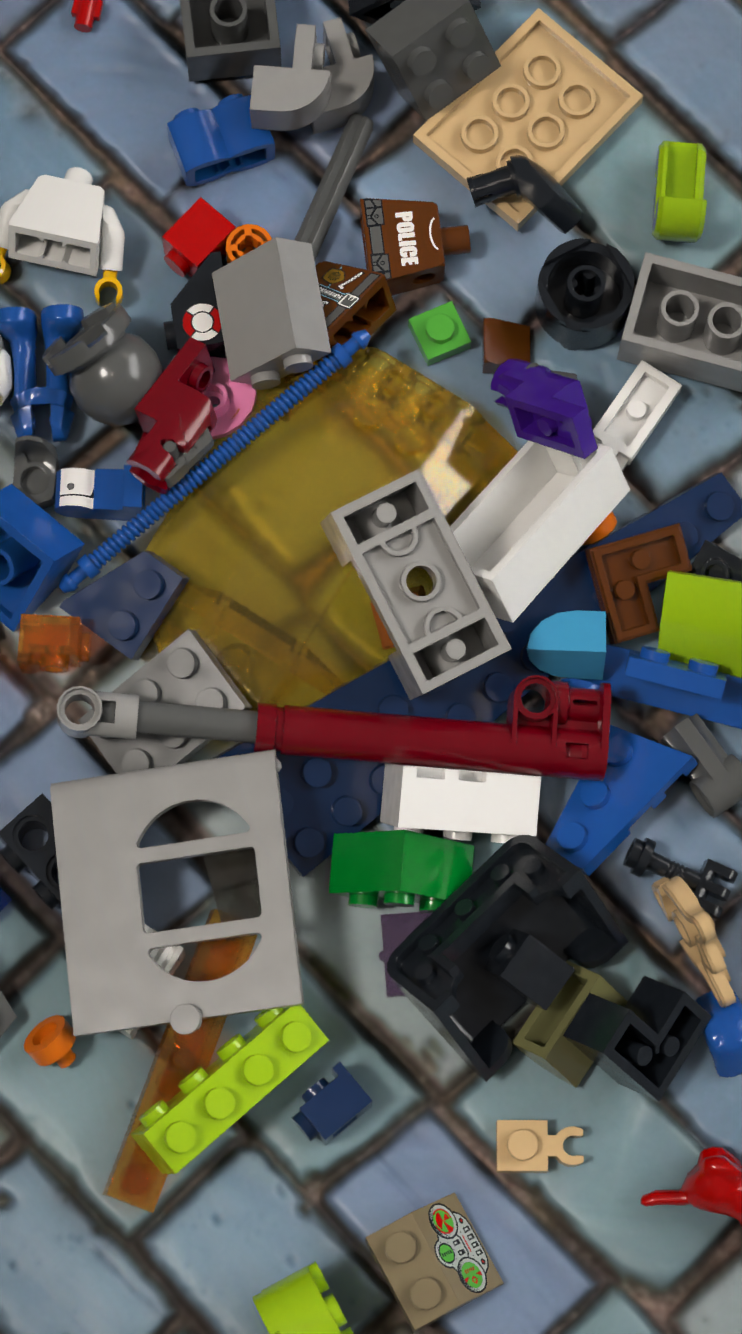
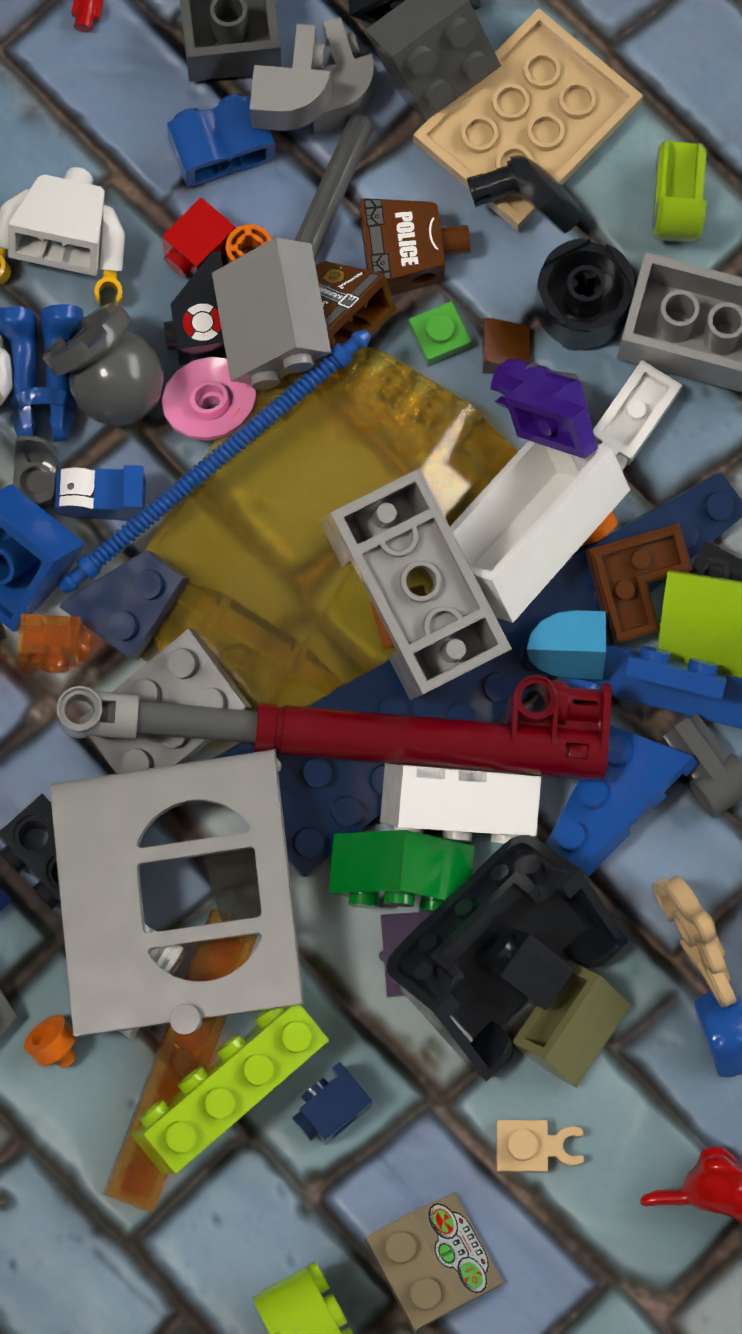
dark red plate [126,337,217,494] -> none
black brick [563,976,712,1102] -> none
black hinge [623,838,738,919] -> none

